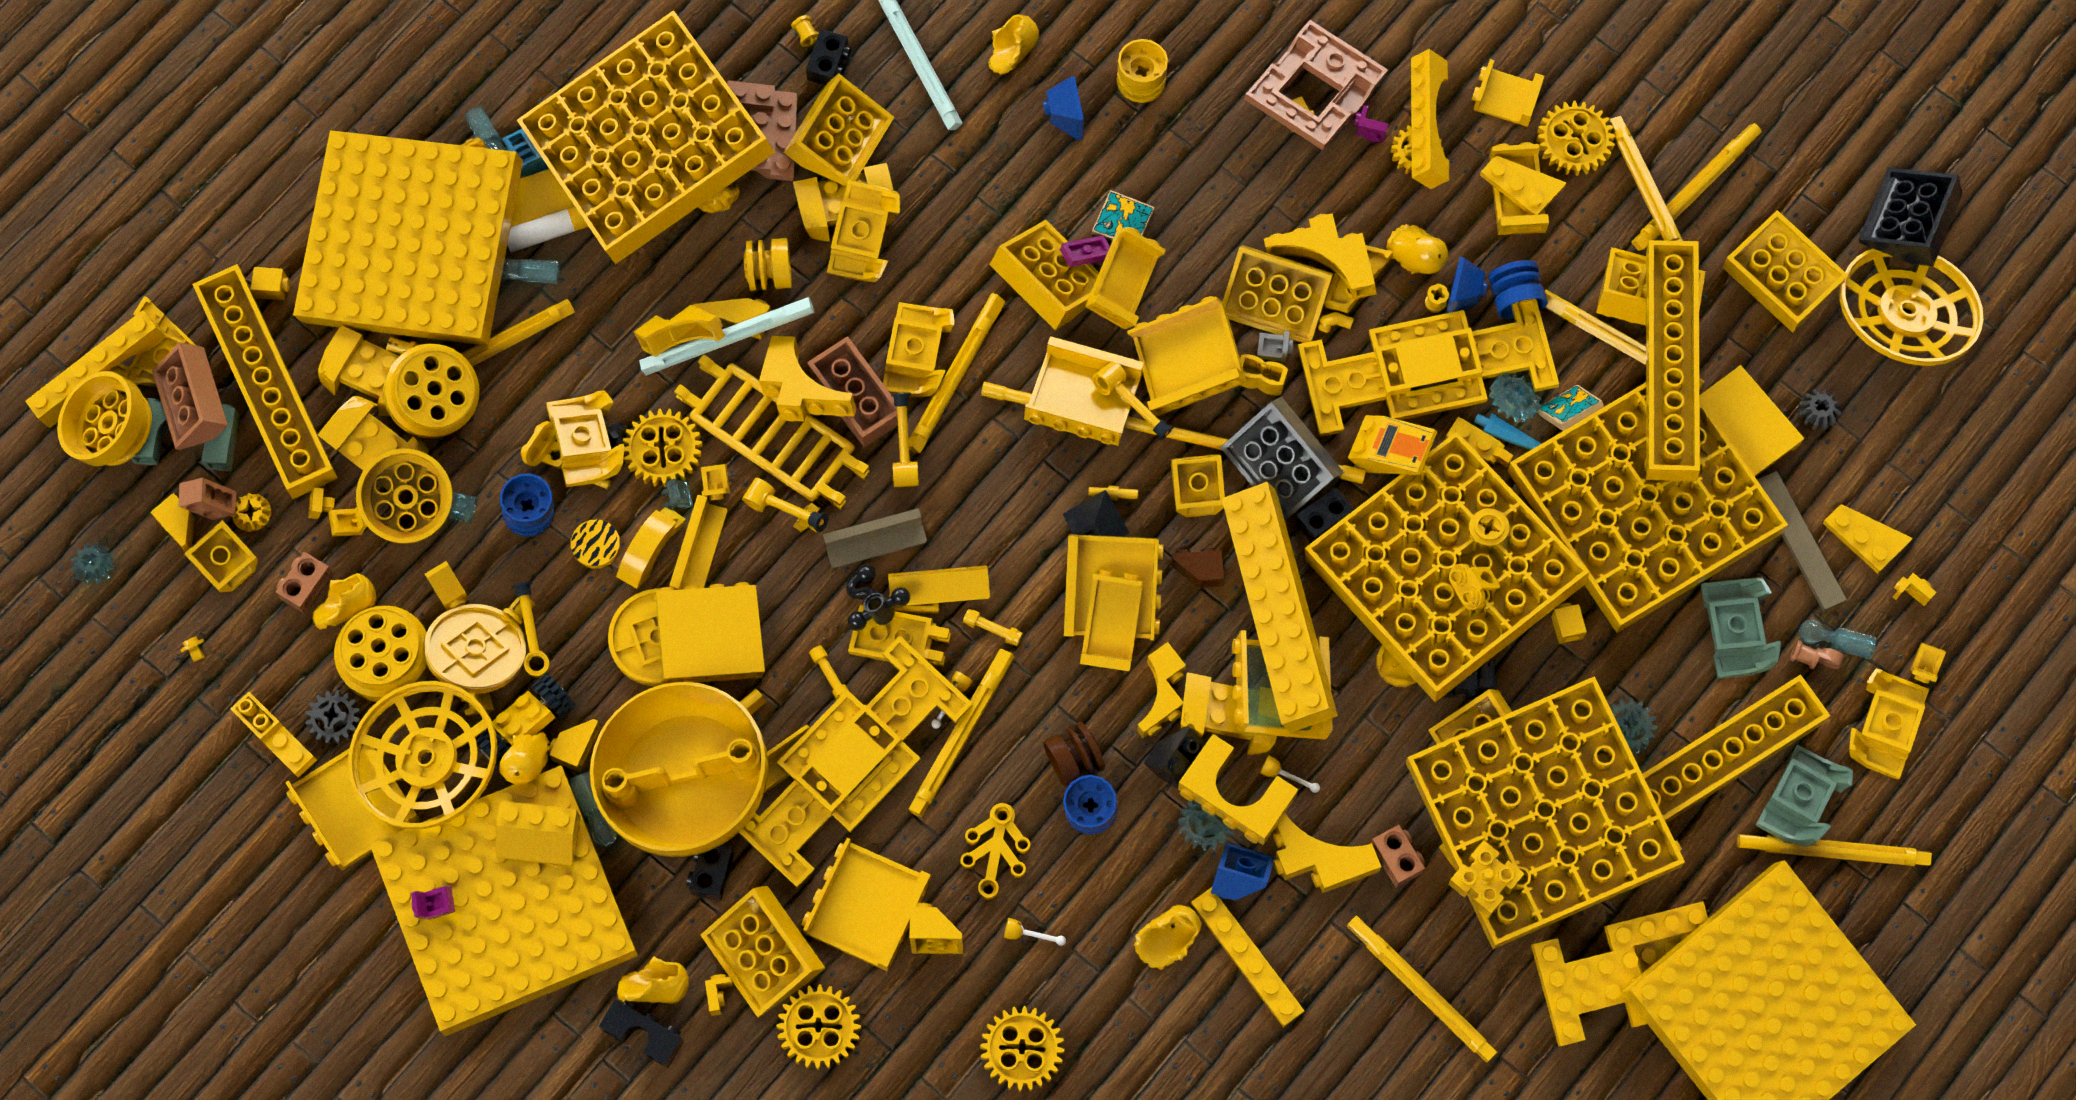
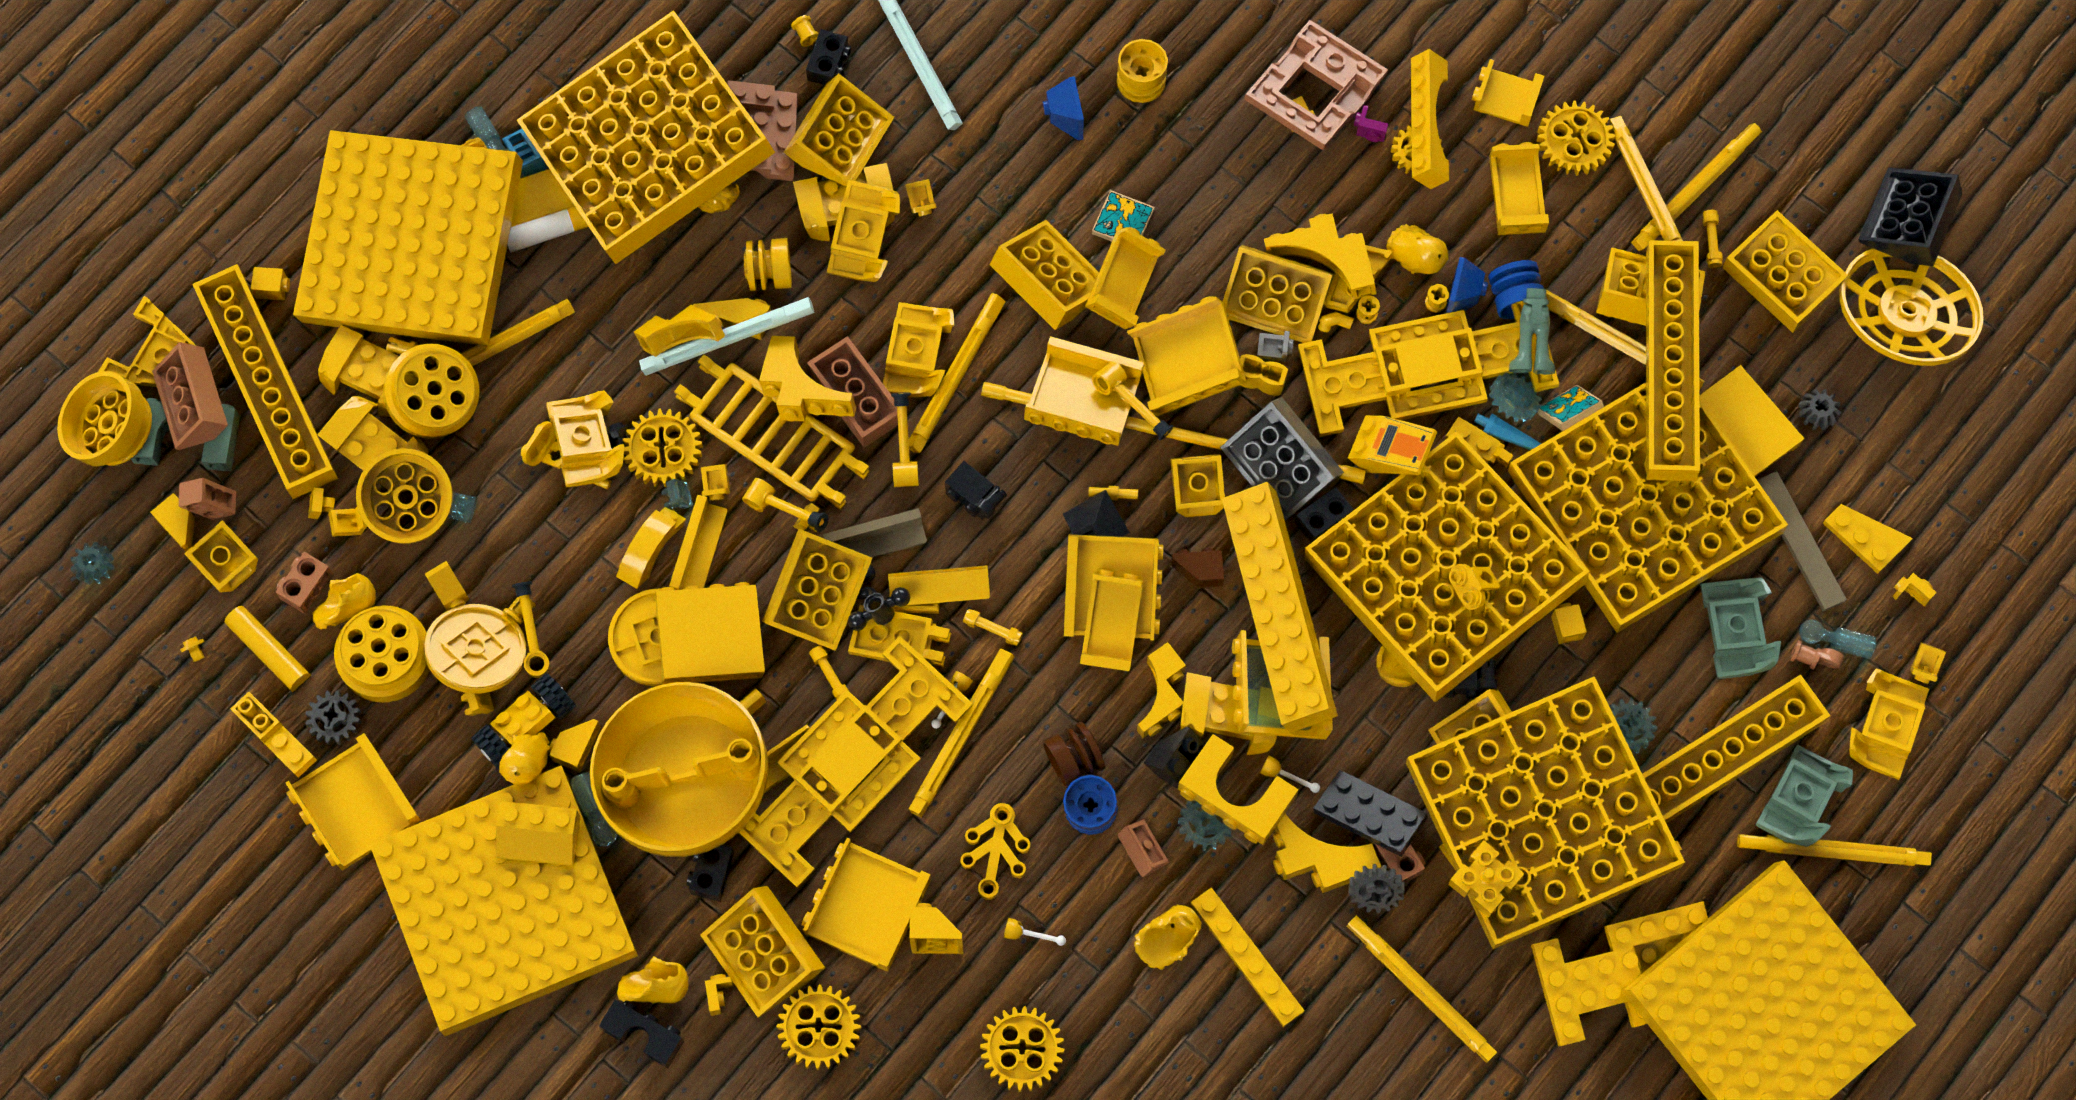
yellow arch [25,310,167,428] -> none
yellow gear [231,493,271,532] -> none
yellow dish [348,681,497,830] -> none
magenta bracket [411,886,455,920] -> none
blue wheel [500,474,554,537] -> none
clear light blue piece [501,259,560,284] -> none
yellow tile [571,519,621,569] -> none
yellow piece [988,14,1039,75] -> none
magenta plate [1059,235,1110,268] -> none
blue slope [1211,842,1275,900] -> none
yellow gear [1469,508,1510,547] -> none
yellow wing [1480,155,1567,215] -> none
none -> yellow brick [224,606,311,692]
none -> yellow slope [762,529,872,651]
none -> yellow bracket [905,179,937,217]
none -> black hinge [945,461,1007,520]
none -> nougat slope [1118,819,1169,877]
none -> black plate [1313,770,1428,857]
none -> dark grey gear [1349,864,1405,913]
none -> yellow bush [1356,295,1380,324]
none -> sand green piece [1509,288,1555,375]
none -> yellow bar [1703,210,1723,268]

